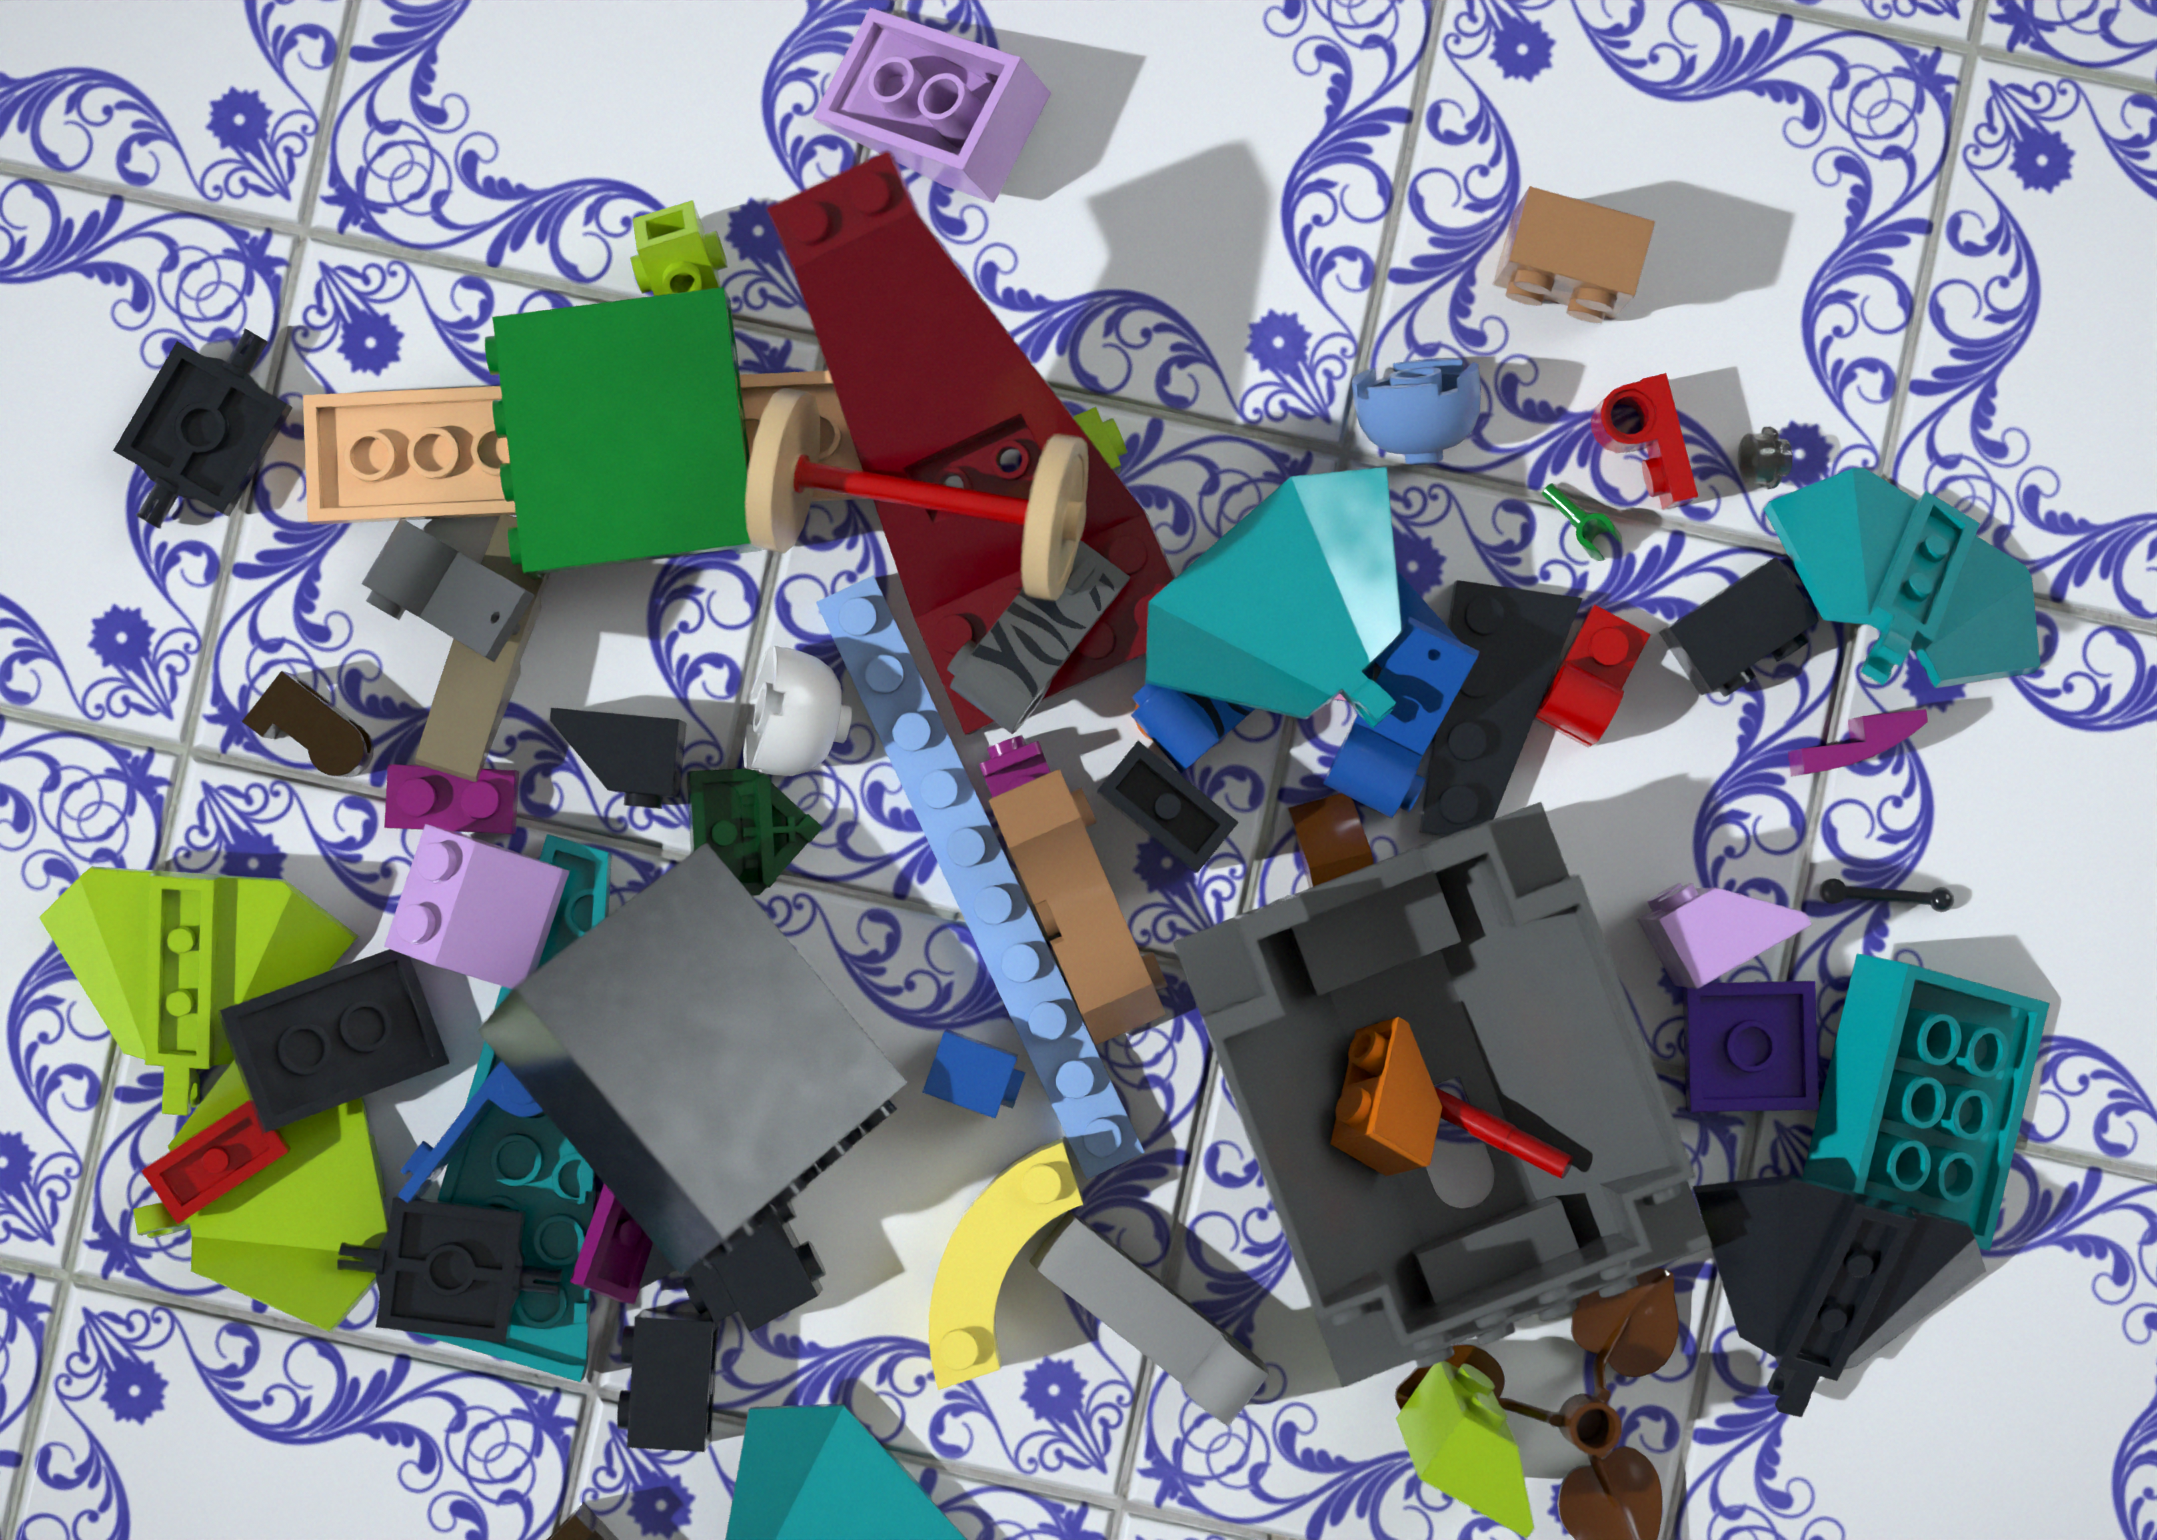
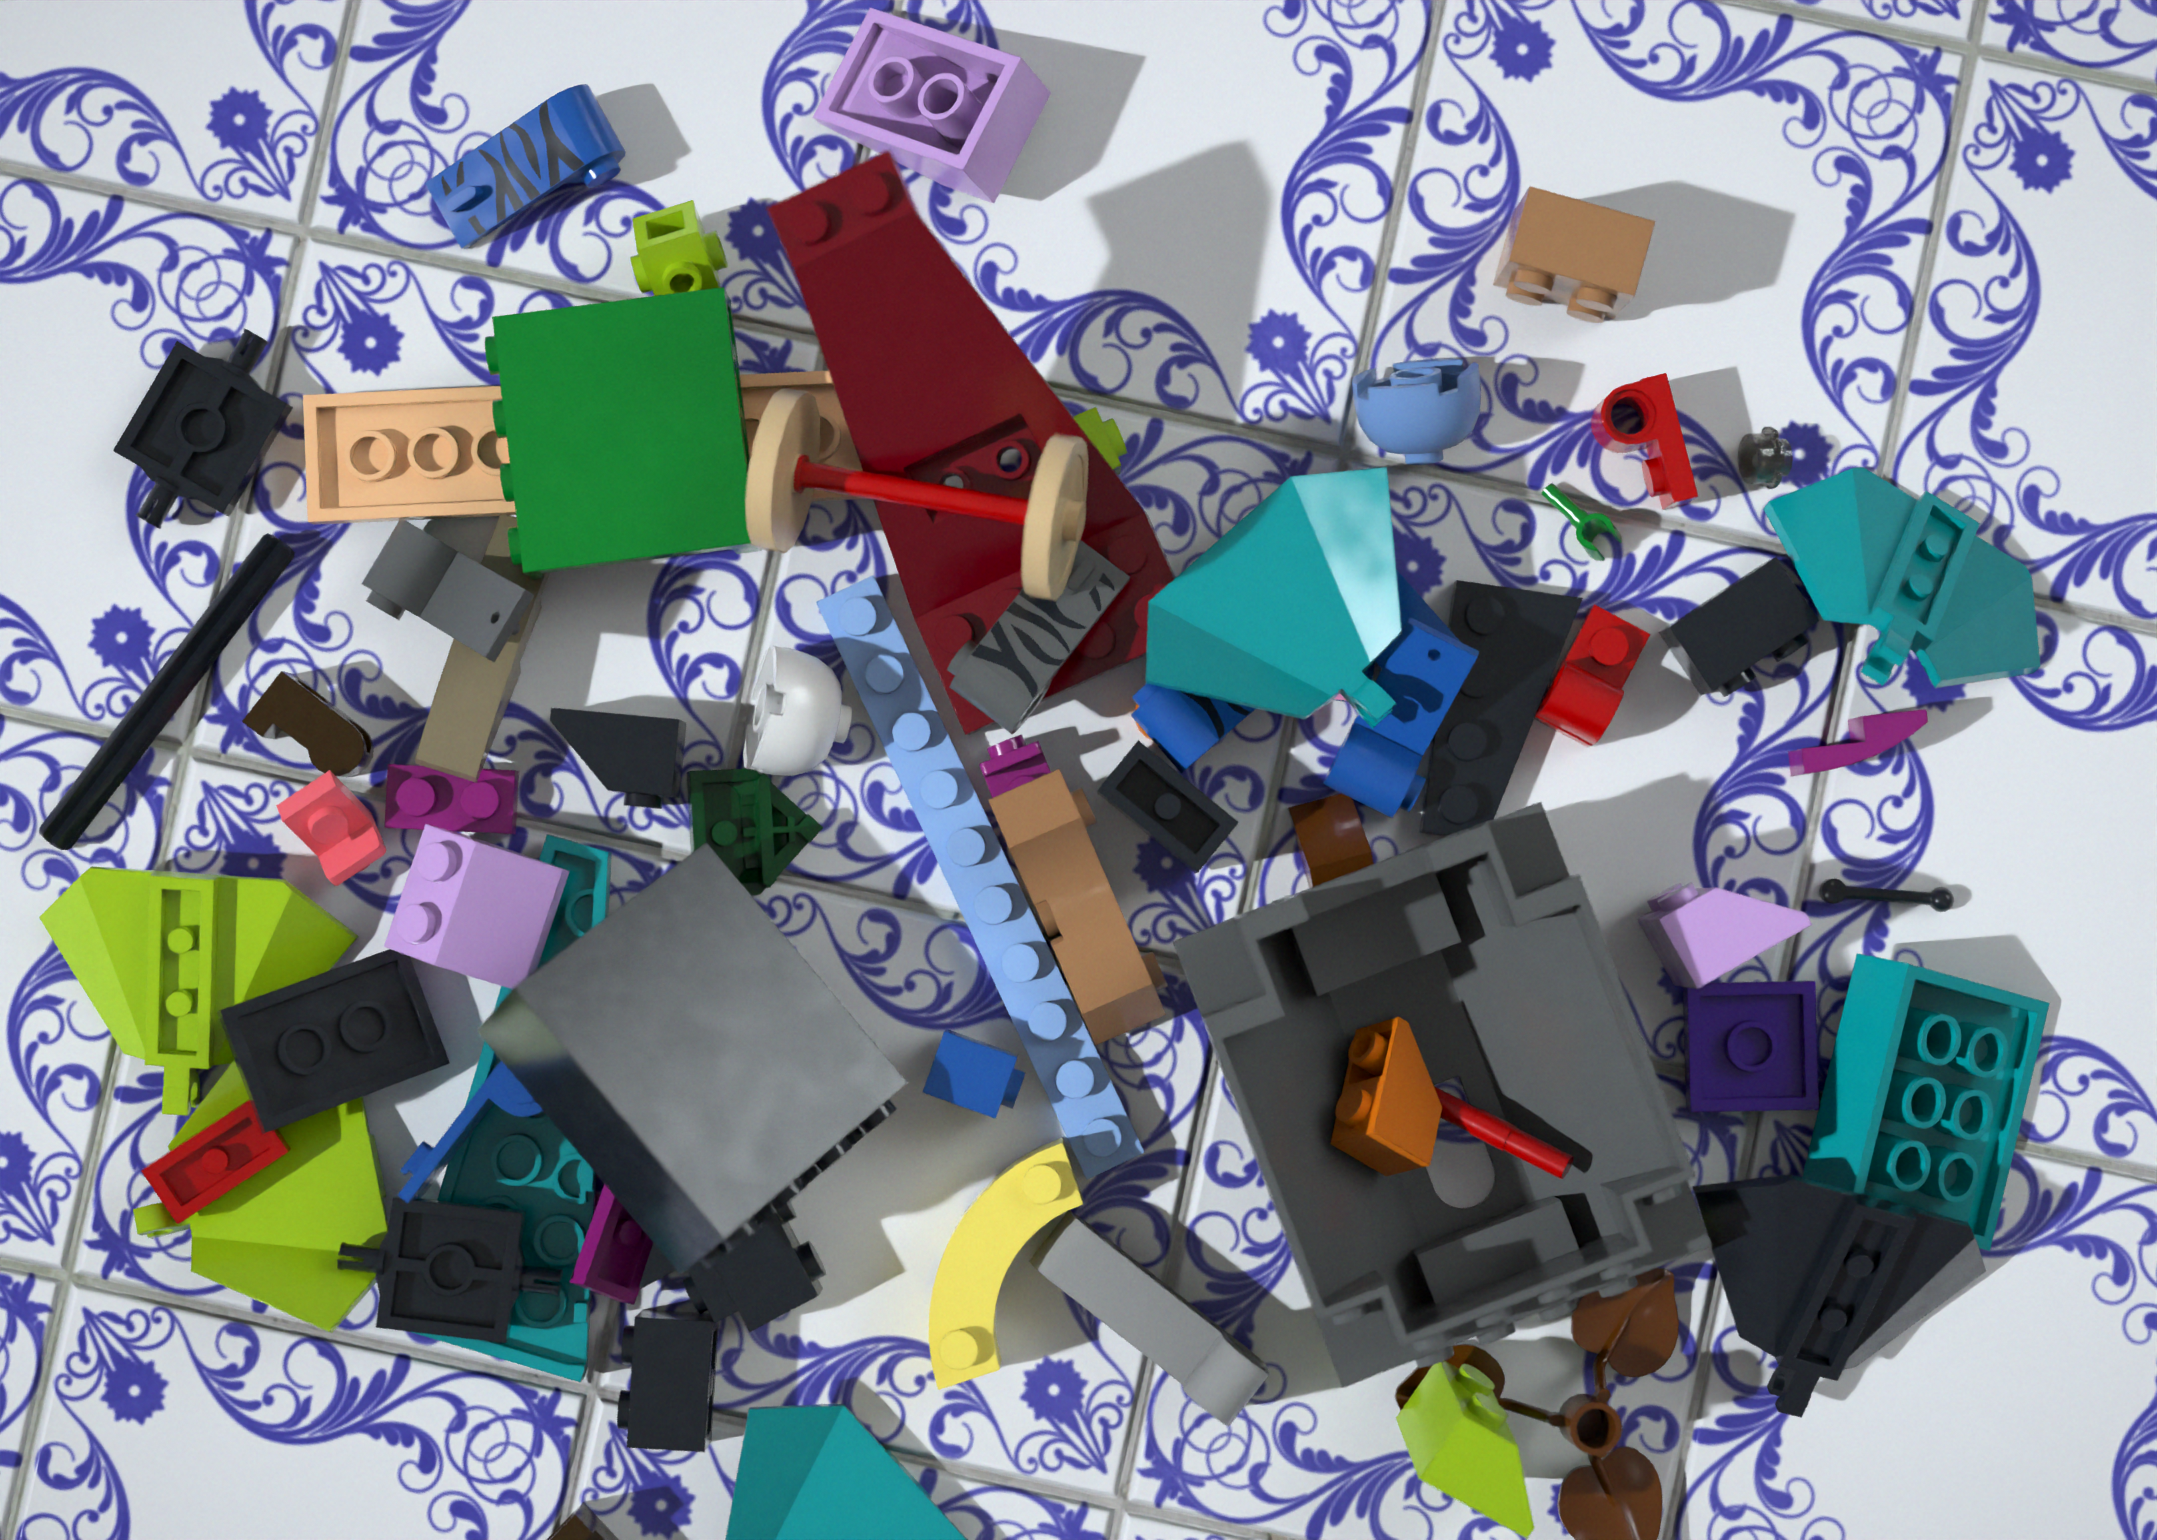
none -> black axle [39,533,295,850]
none -> coral bracket [276,770,386,886]
none -> blue door [425,84,626,249]

